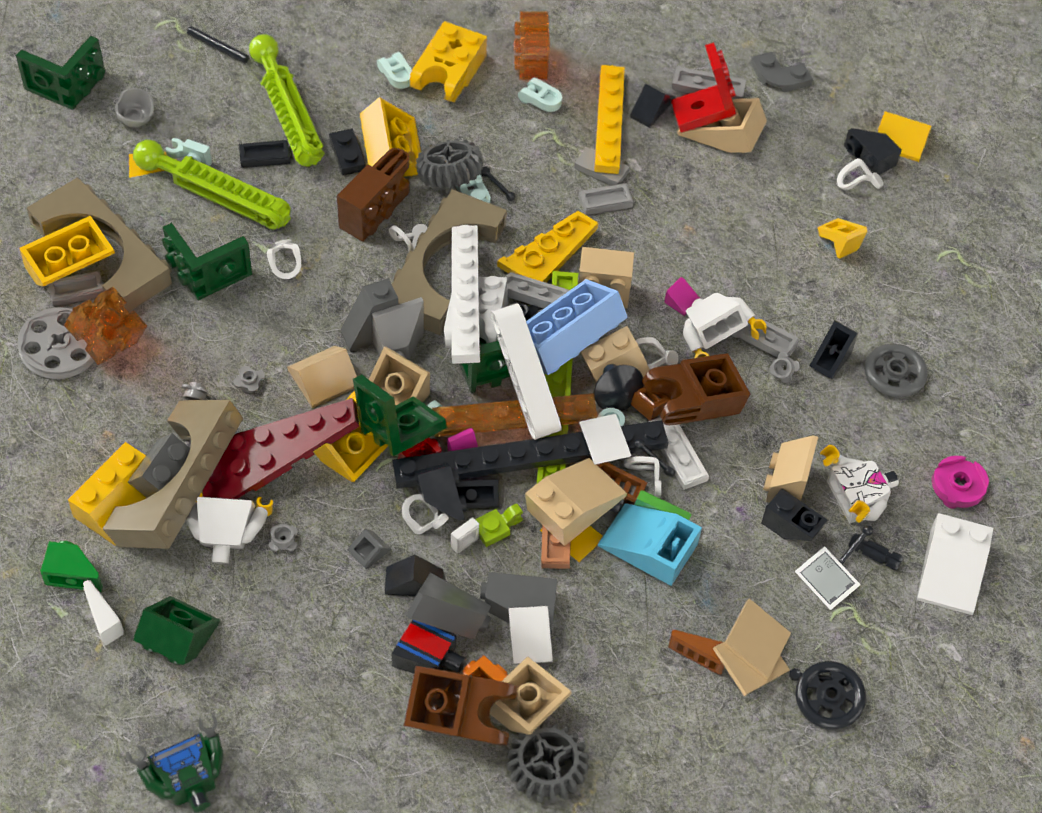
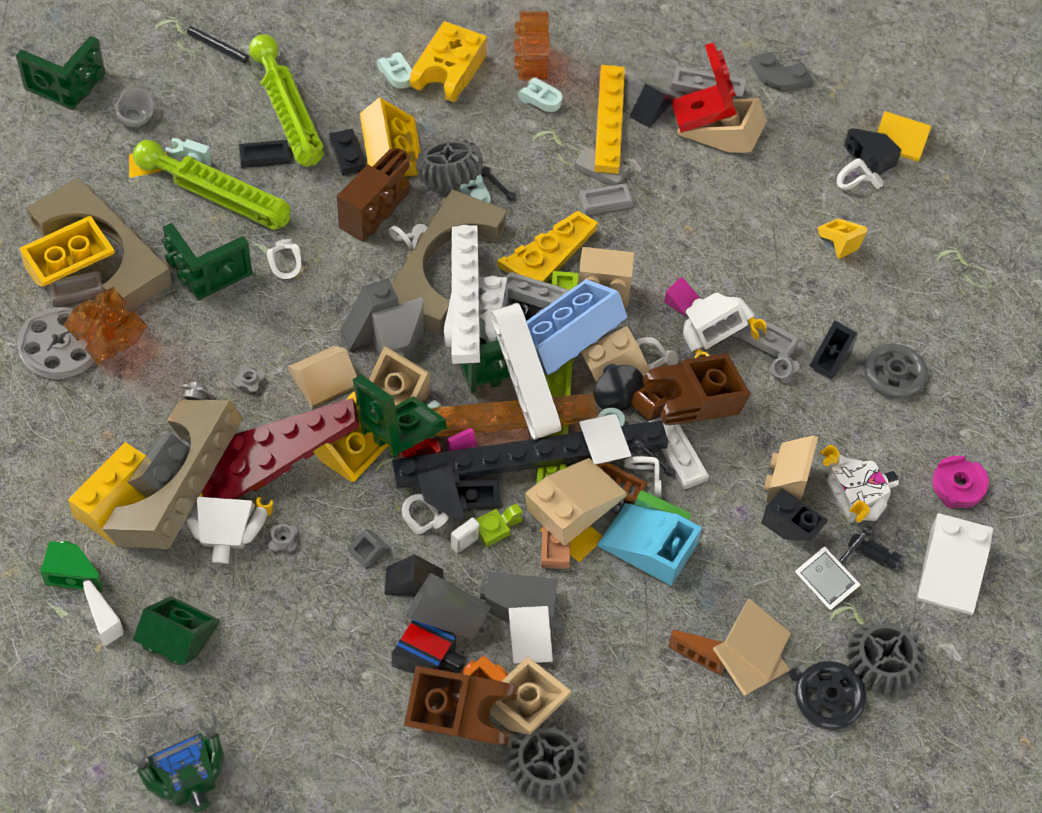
none -> dark grey gear [846,618,926,696]

